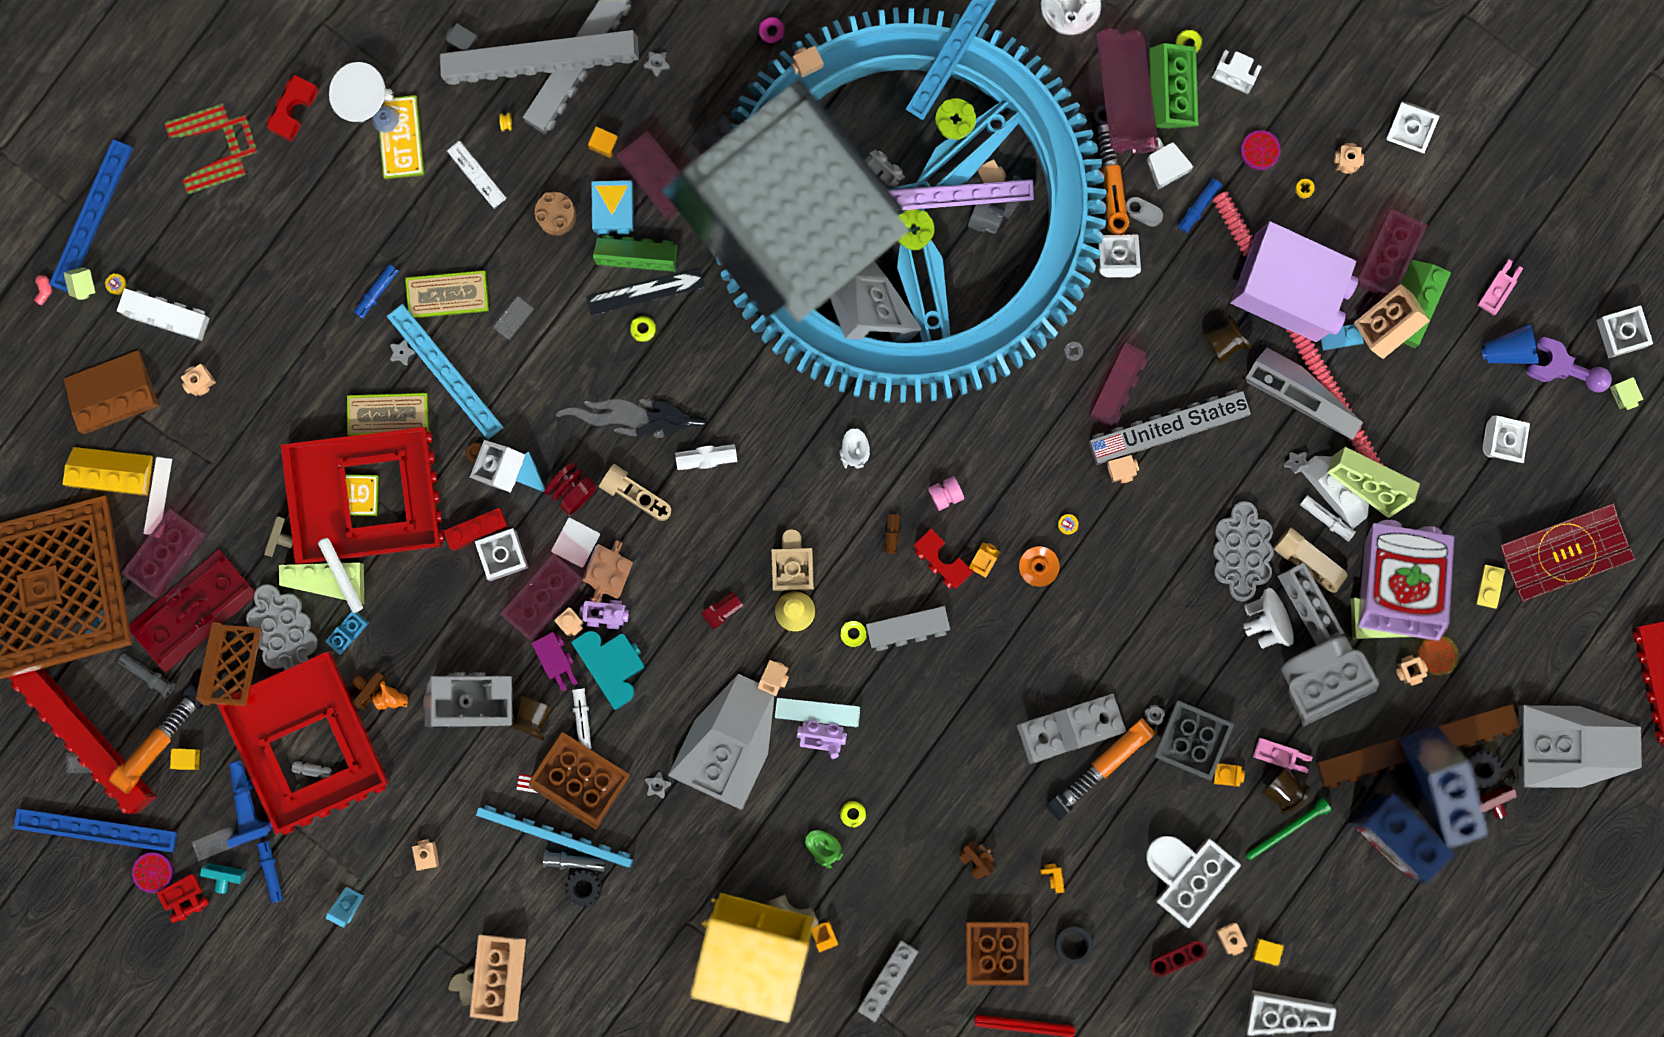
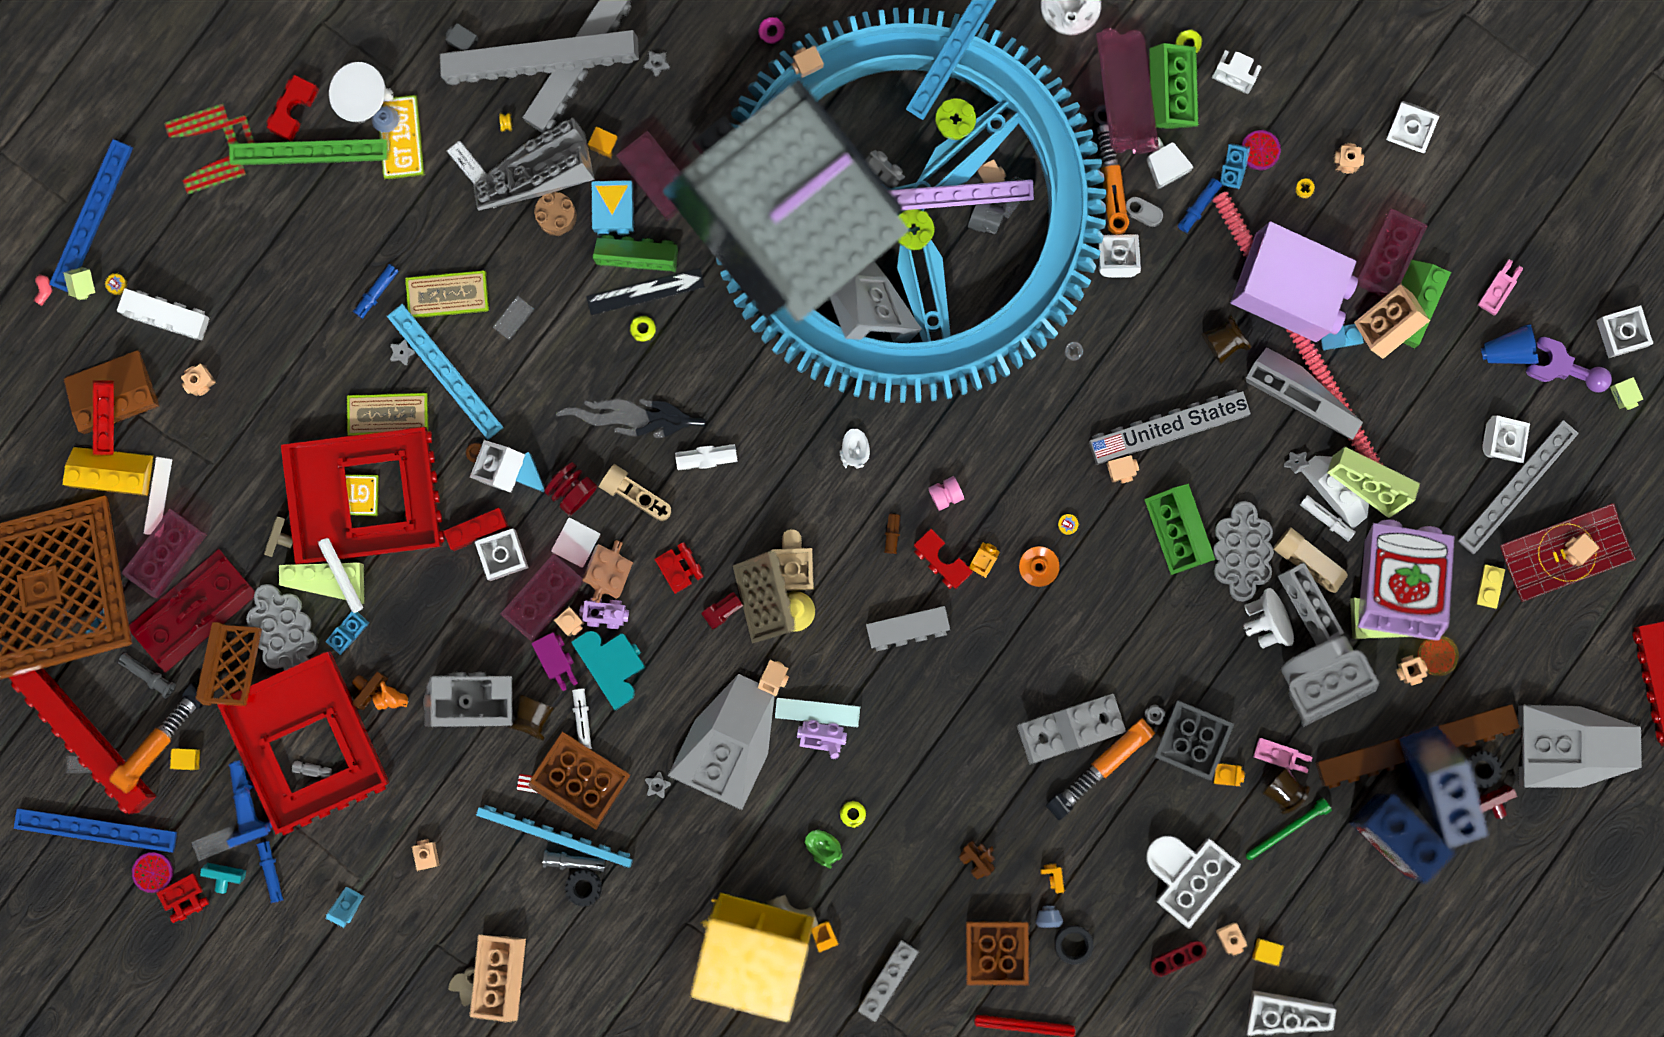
neon yellow piece [841,621,866,647] -> none
clear pink brick [1089,343,1148,427] -> none
none -> red tile [93,380,114,455]
none -> bright green plate [229,139,388,165]
none -> light grey wedge [473,118,595,211]
none -> red plate [655,542,704,594]
none -> dark tan plate [733,551,795,643]
none -> lavender axle [770,154,852,222]
none -> sand blue cone [1035,906,1063,927]
none -> bright green slope [1144,484,1215,575]
none -> dark azure slope [1220,143,1250,189]
none -> light grey plate [1458,420,1579,554]
none -> light nougat brick [1563,533,1599,566]

